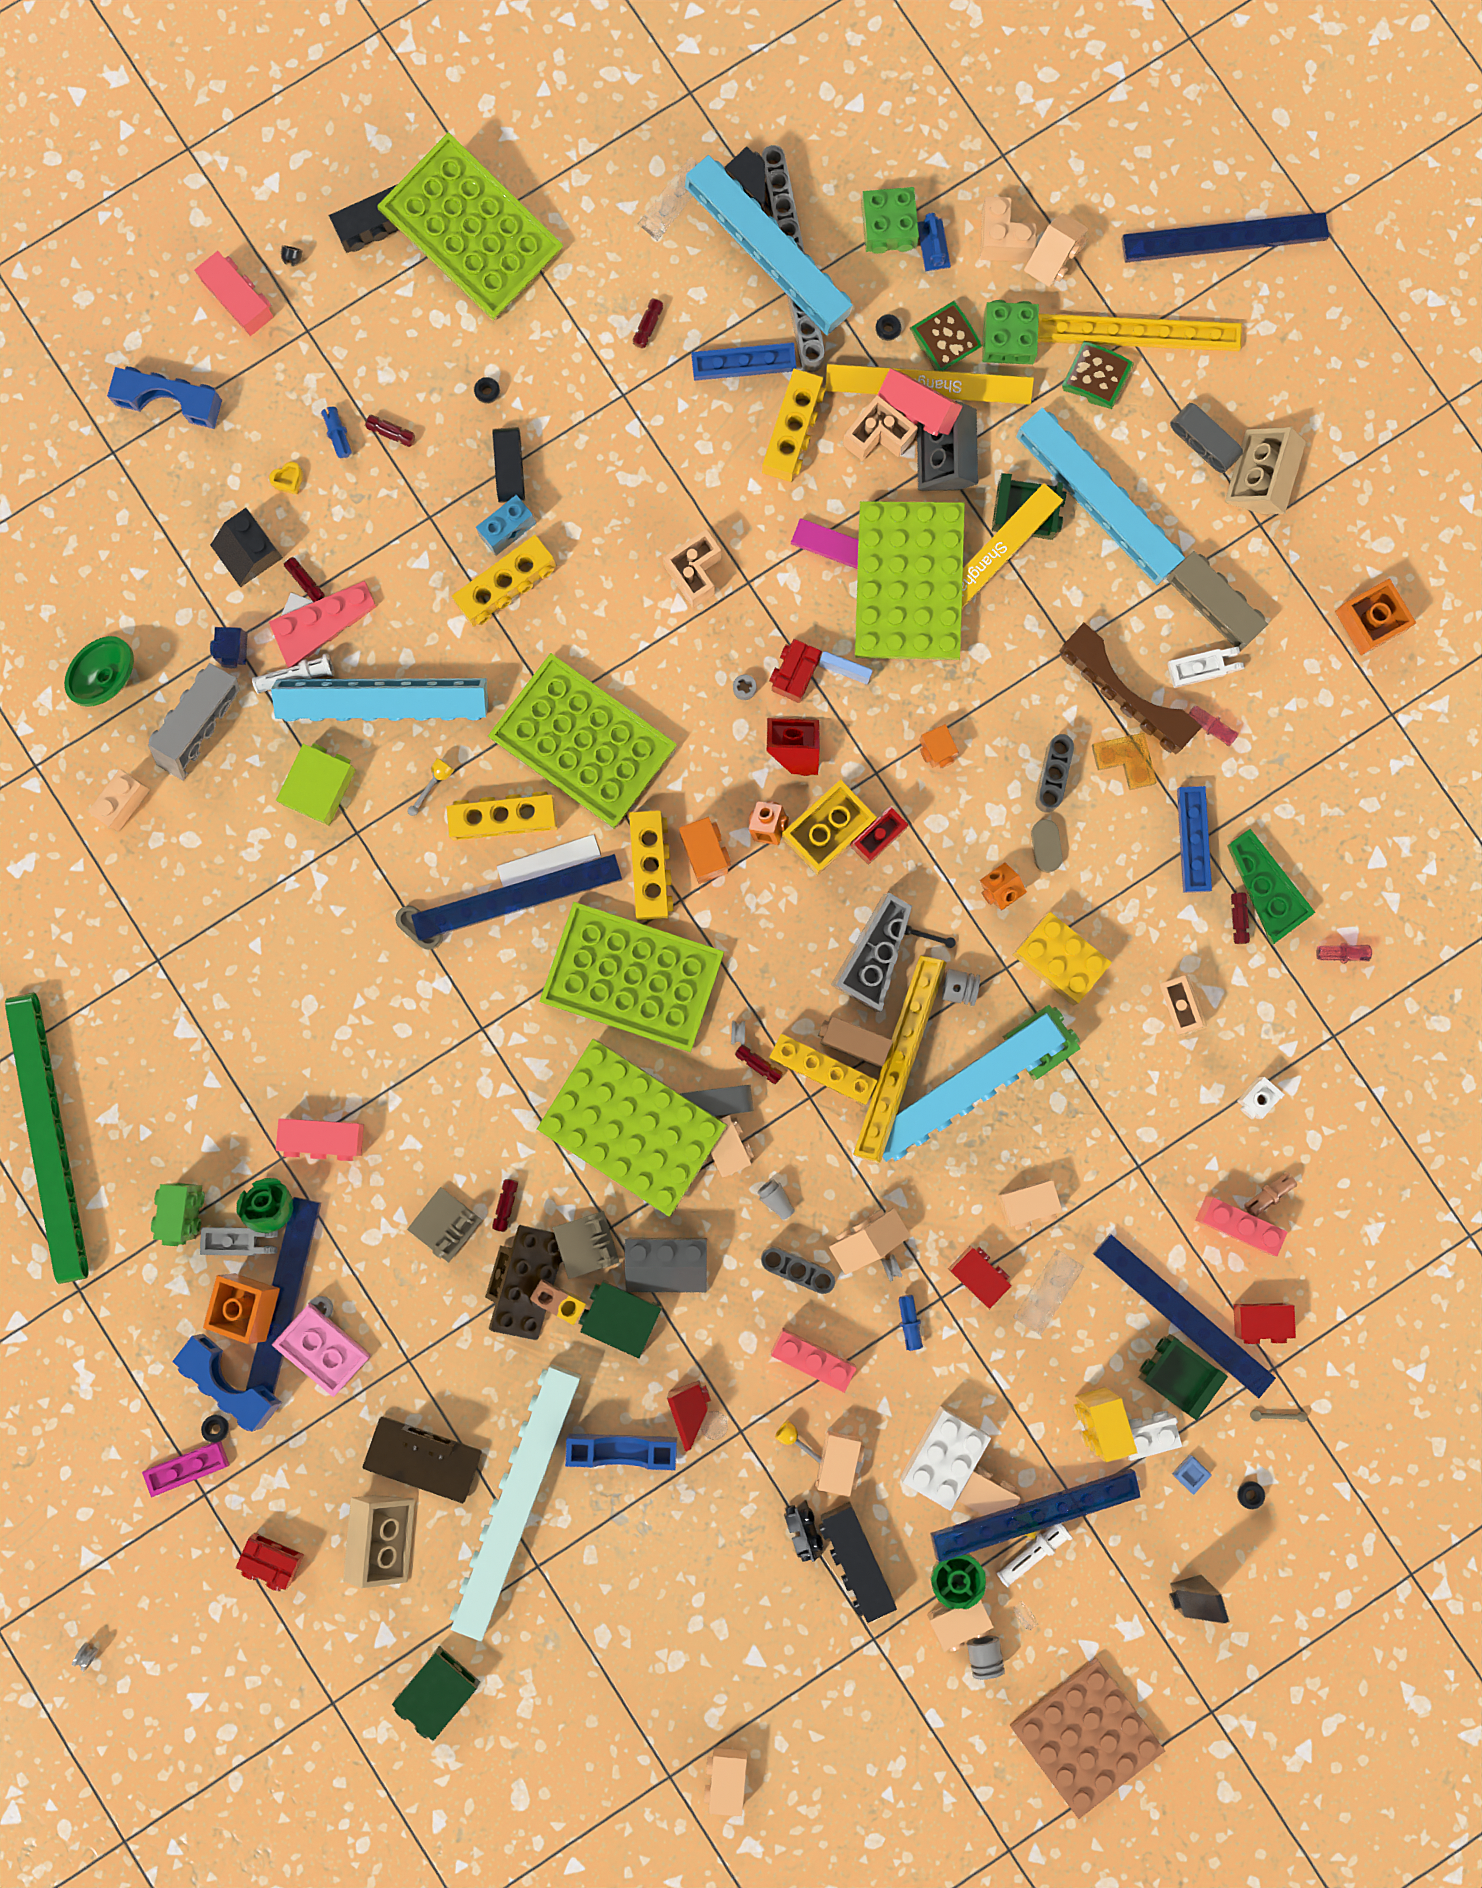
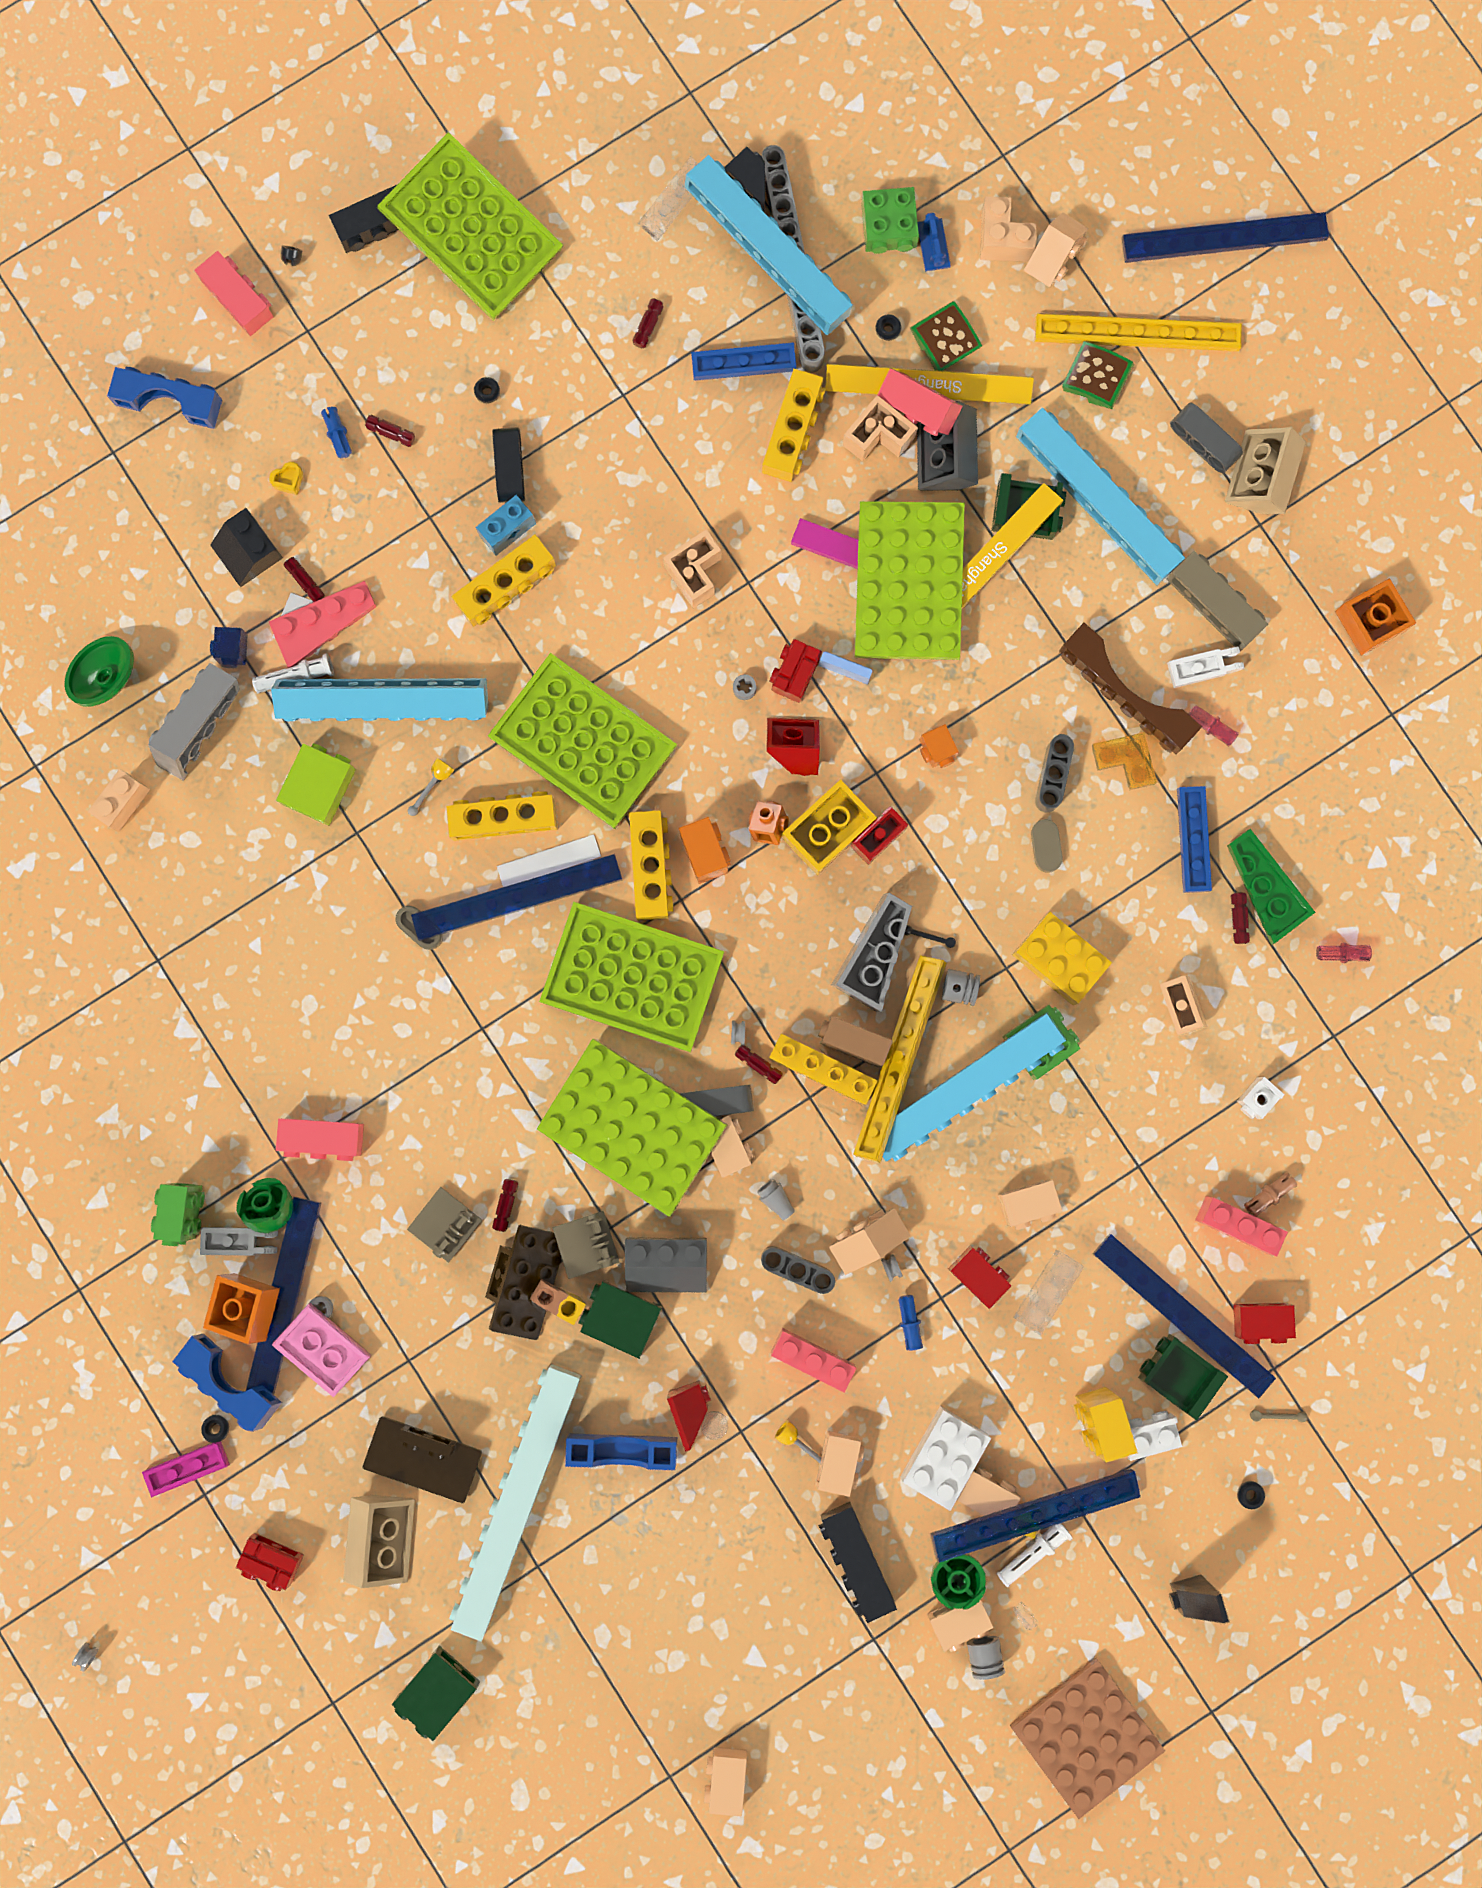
green beam [5,992,89,1284] -> none
black hinge [784,1500,824,1562] -> none
orange brick [979,862,1027,911] -> none
bright green brick [982,300,1039,365] -> none
medium blue tile [1172,1454,1212,1495] -> none

